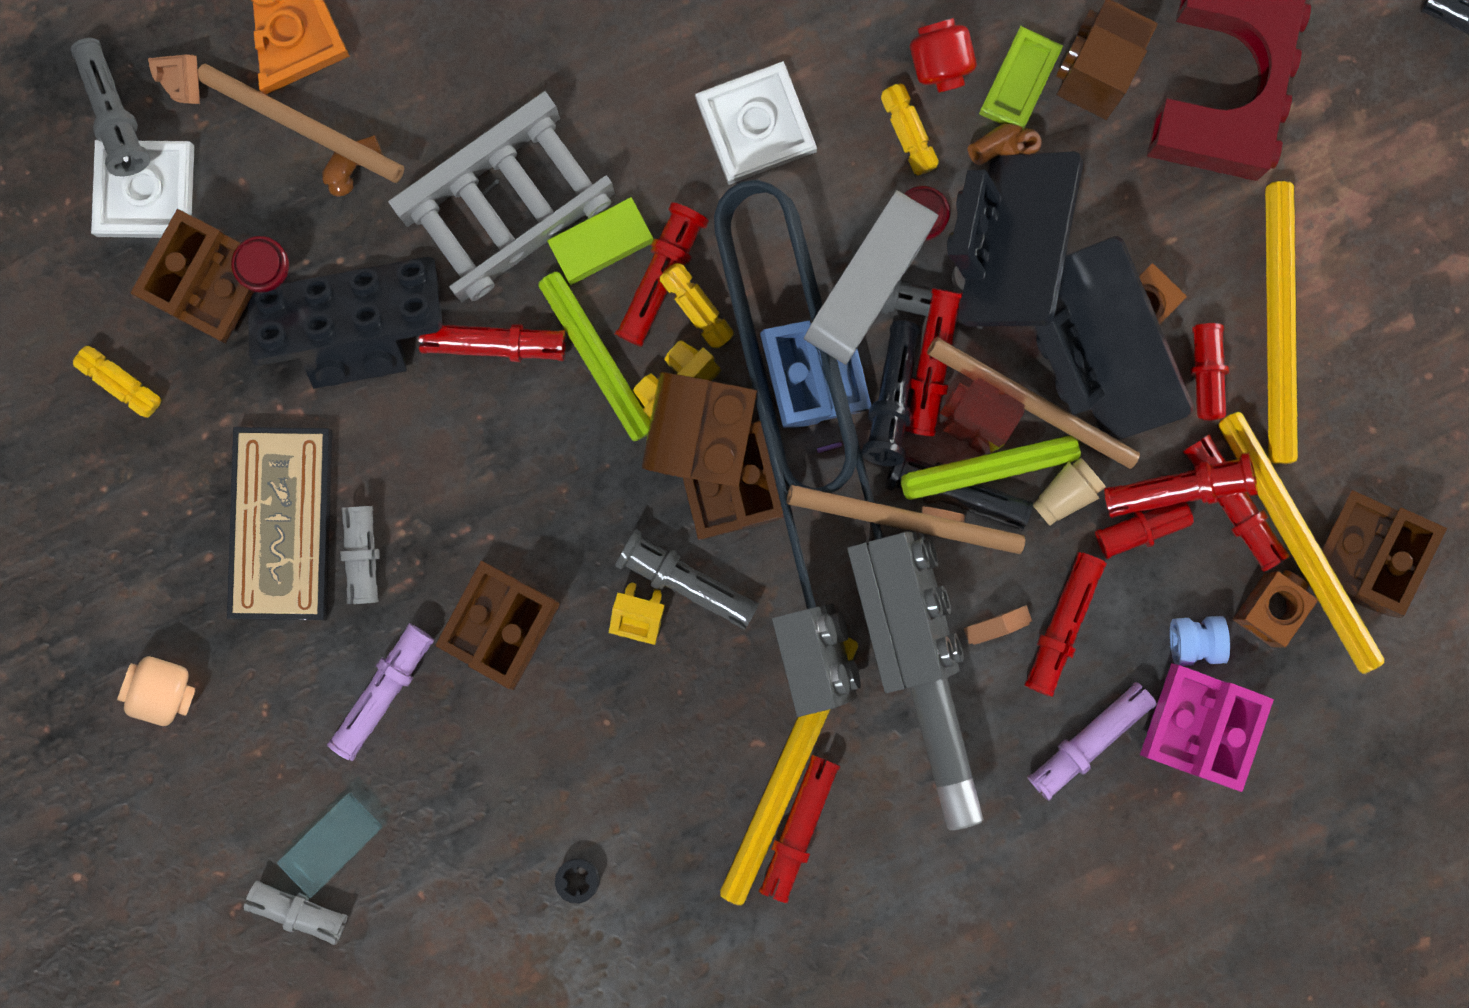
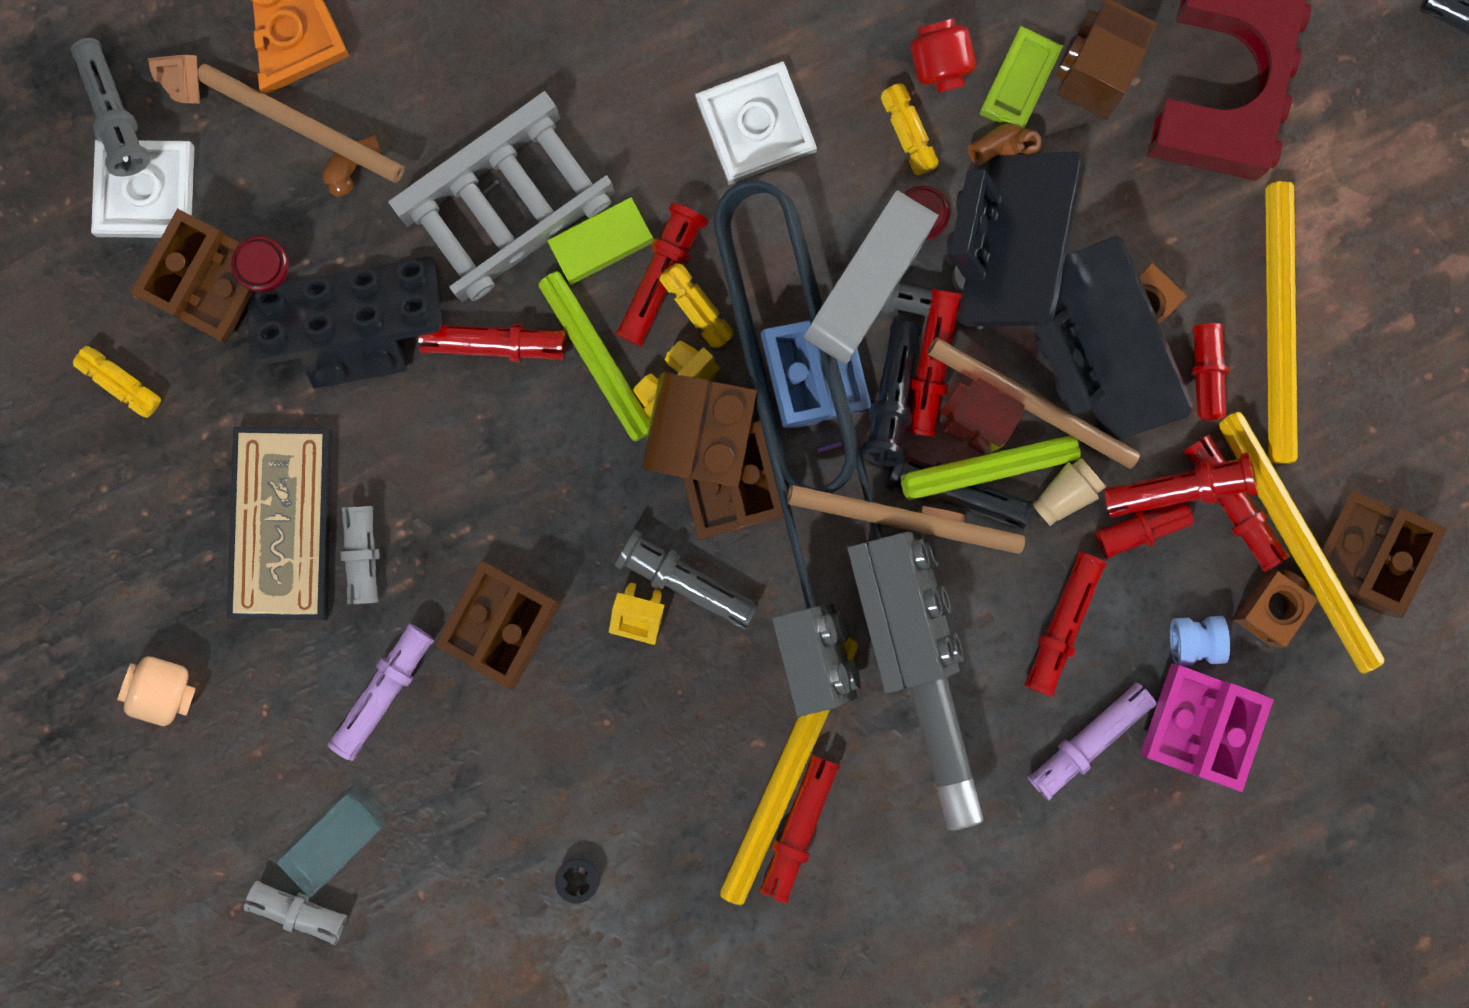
nougat tile [964,605,1032,645] -> none

